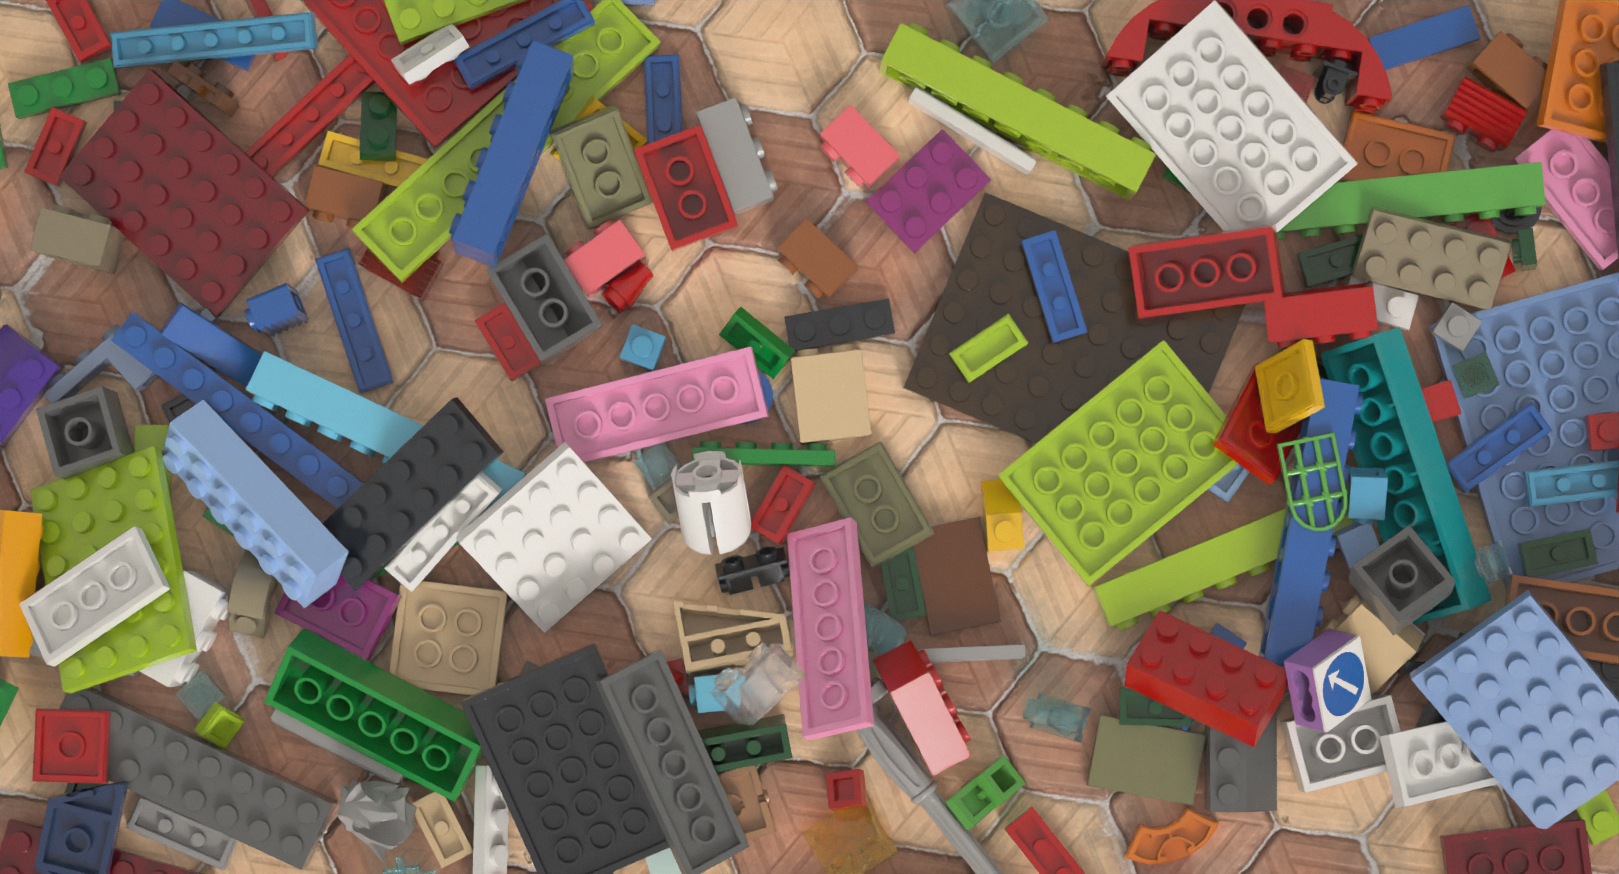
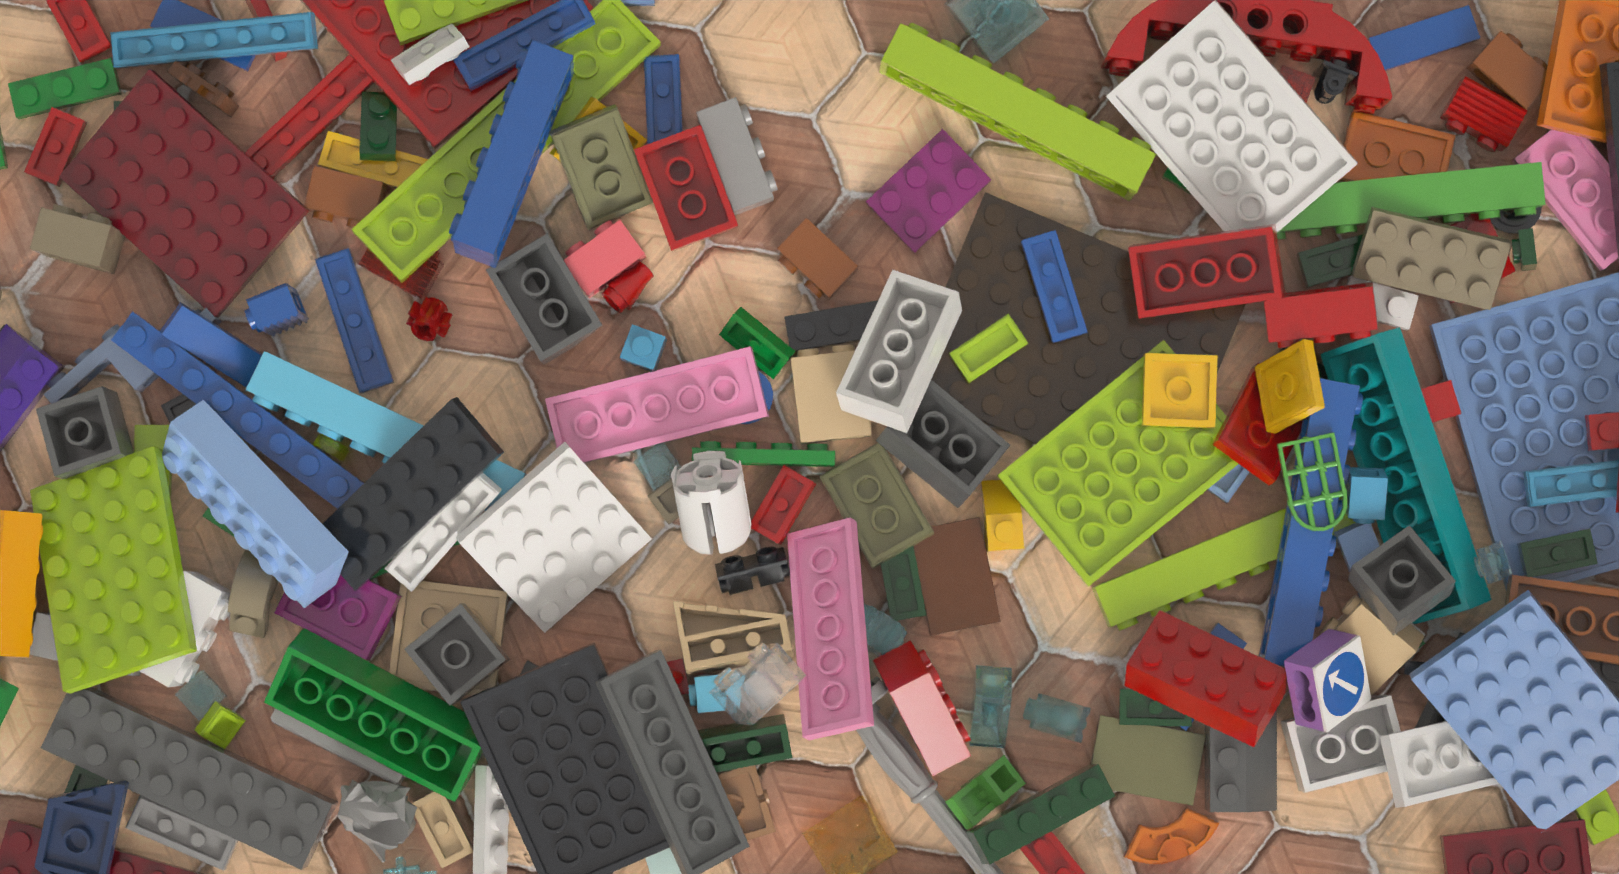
white plate [19,526,171,667] -> none
red tile [32,708,111,784] -> none
red plate [474,302,542,382] -> none
coral brick [820,105,900,189] -> none
red plate [826,769,867,811] -> none
white tile [908,87,1037,176] -> none
light grey tile [916,644,1026,663] -> none
light grey plate [1431,302,1482,352] -> none
blue tile [1446,402,1553,493] -> none
clear green plate [1450,352,1500,399] -> none
none -> clear neon green tile [313,434,350,462]
none -> dark grey brick [404,603,510,706]
none -> red gear [406,297,453,341]
none -> white brick [836,270,962,433]
none -> dark grey slope [876,380,1010,508]
none -> dark green brick [965,764,1115,865]
none -> clear light blue slope [969,665,1012,748]
none -> yellow plate [1142,353,1217,428]

